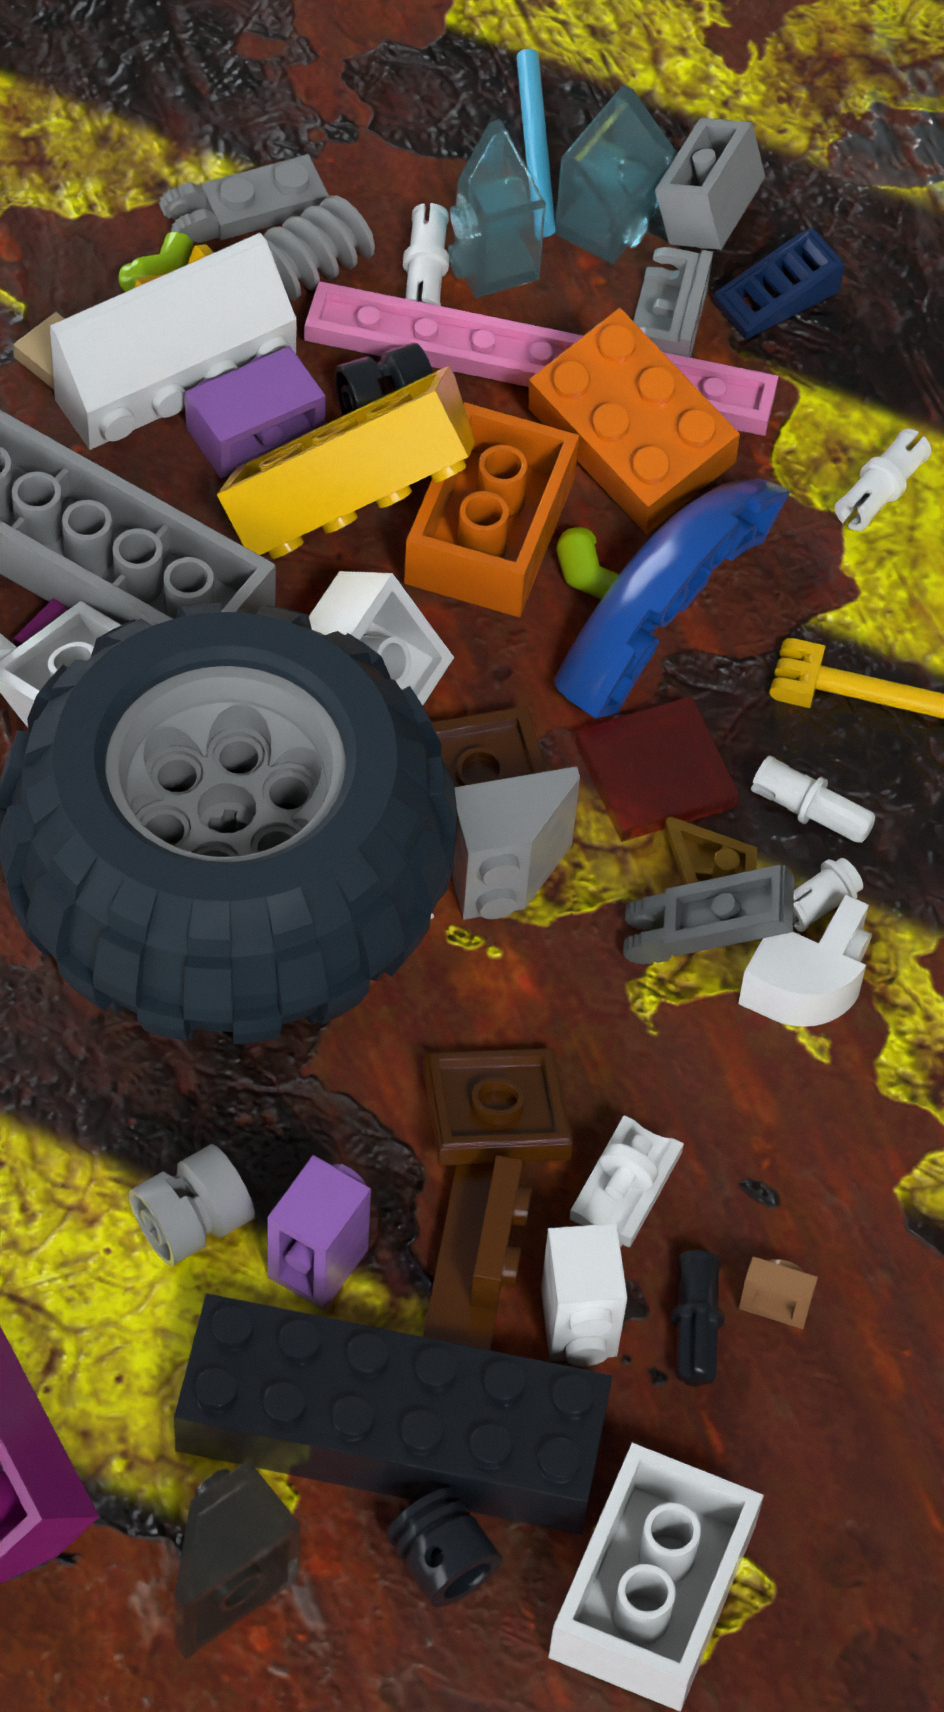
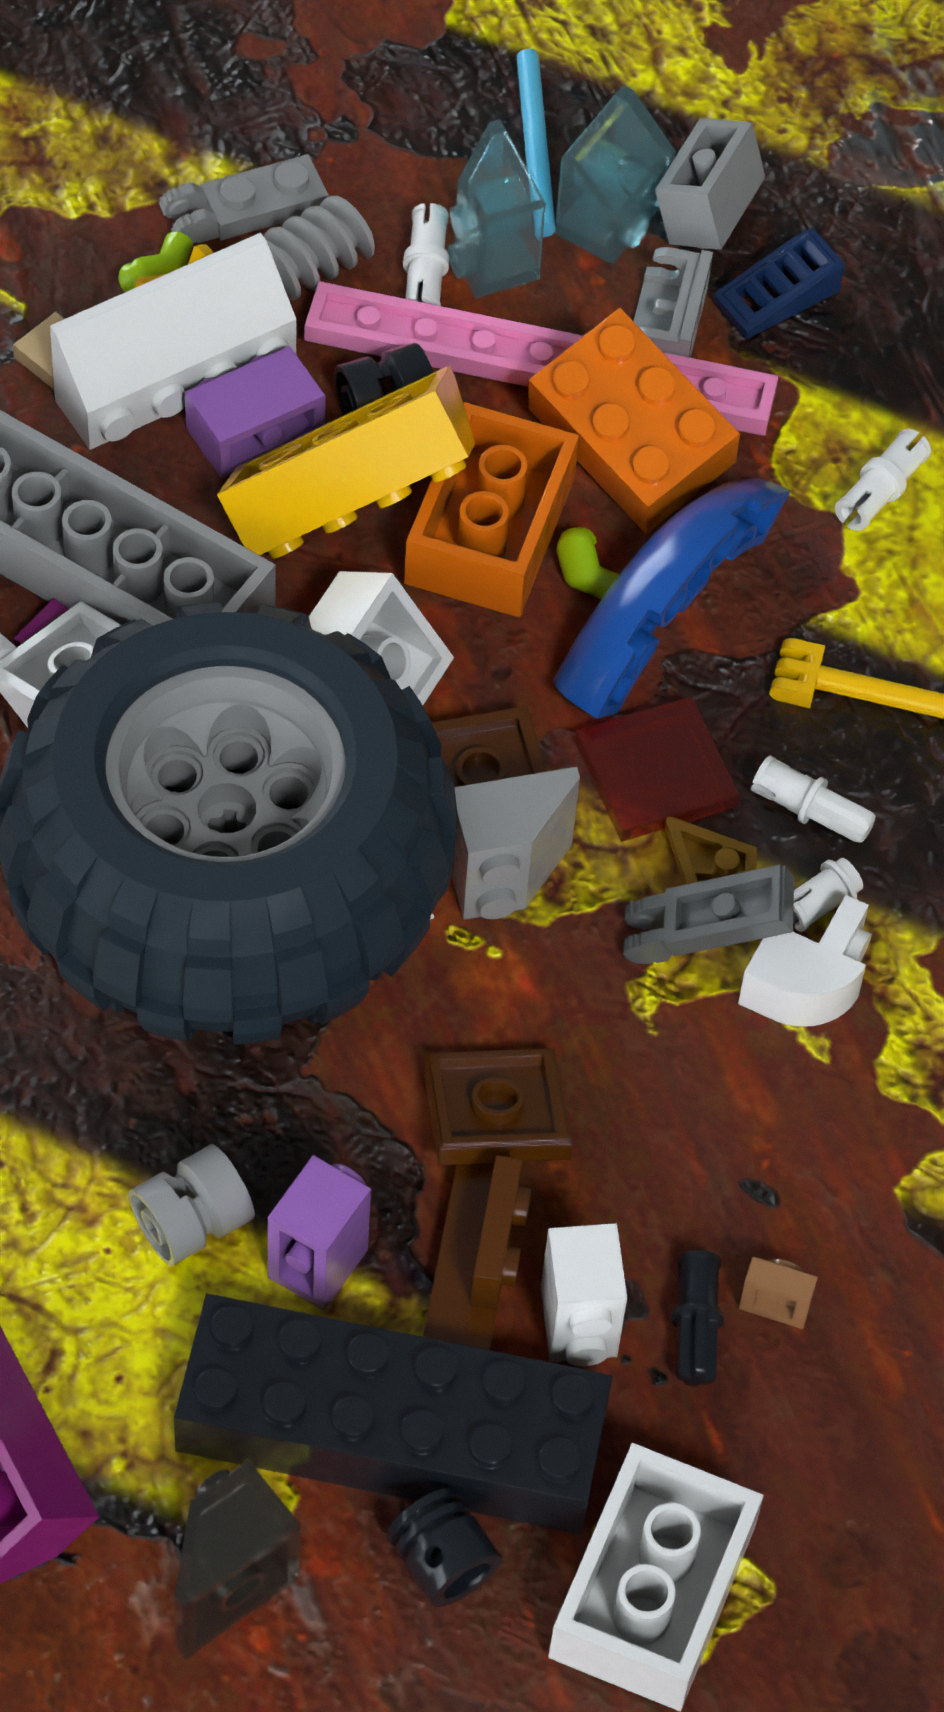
white hips [570,1116,684,1248] -> none

